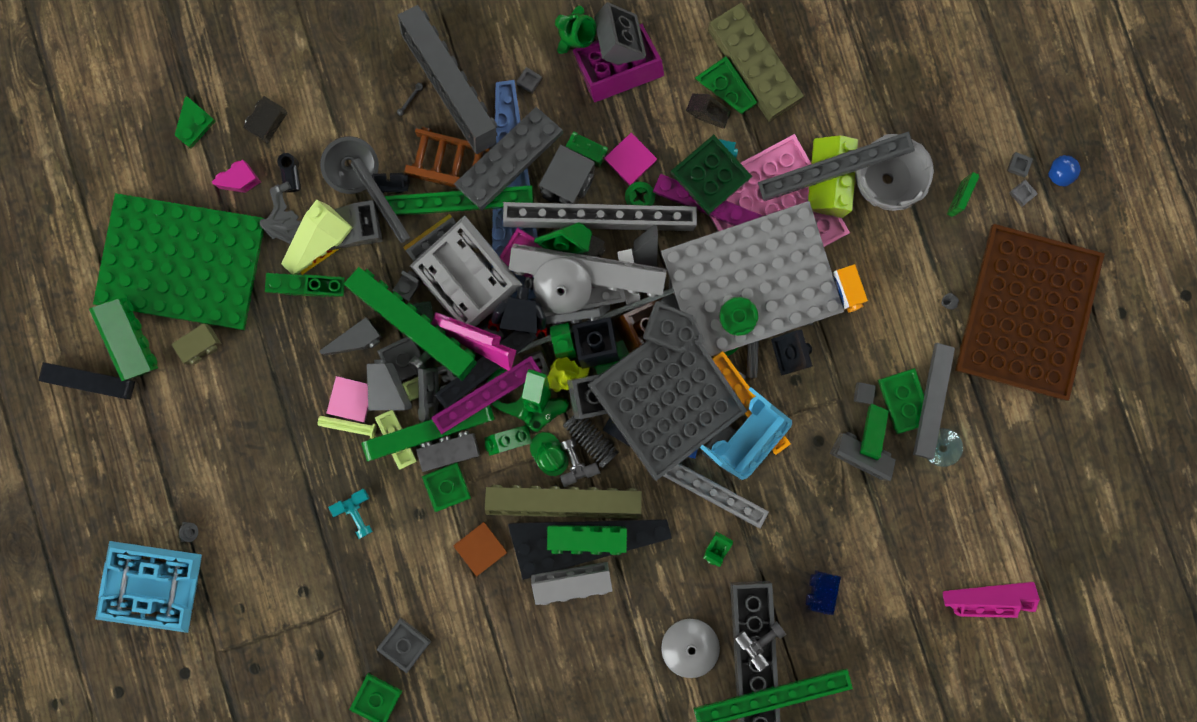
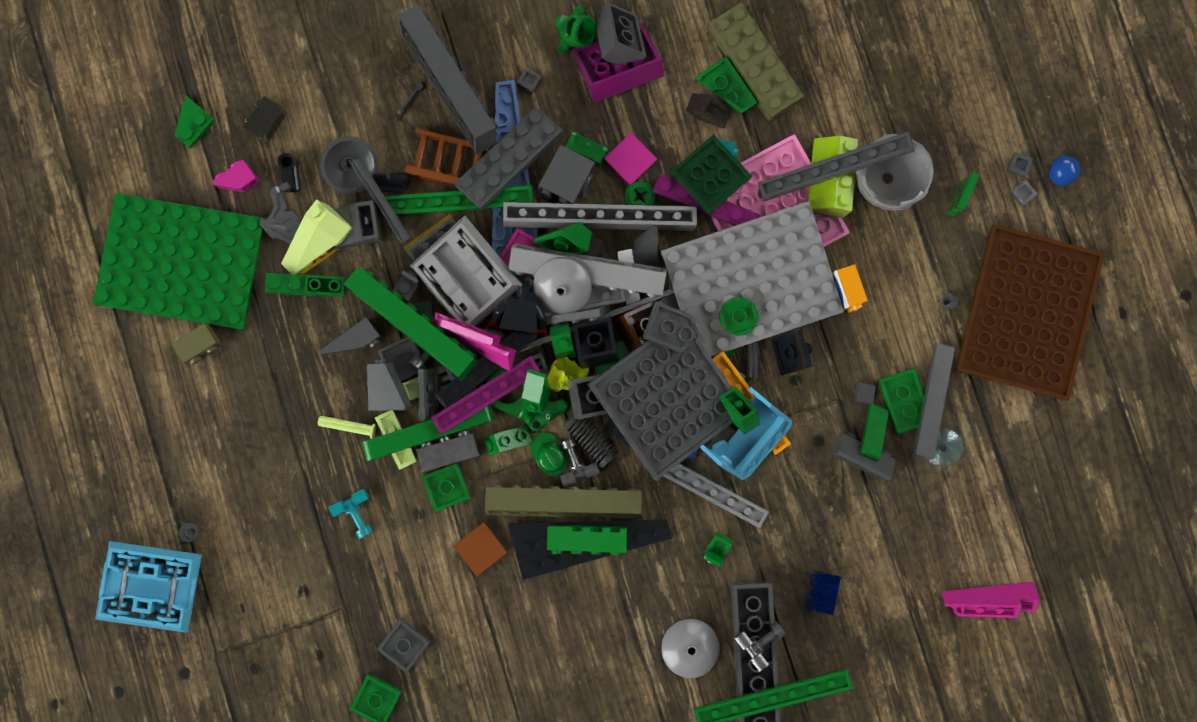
black beam [38,362,135,400] -> none
green slope [89,298,158,381] -> none
bright pink tile [327,376,368,423] -> none
light grey brick [531,562,613,605] -> none
none -> green slope [720,386,760,435]

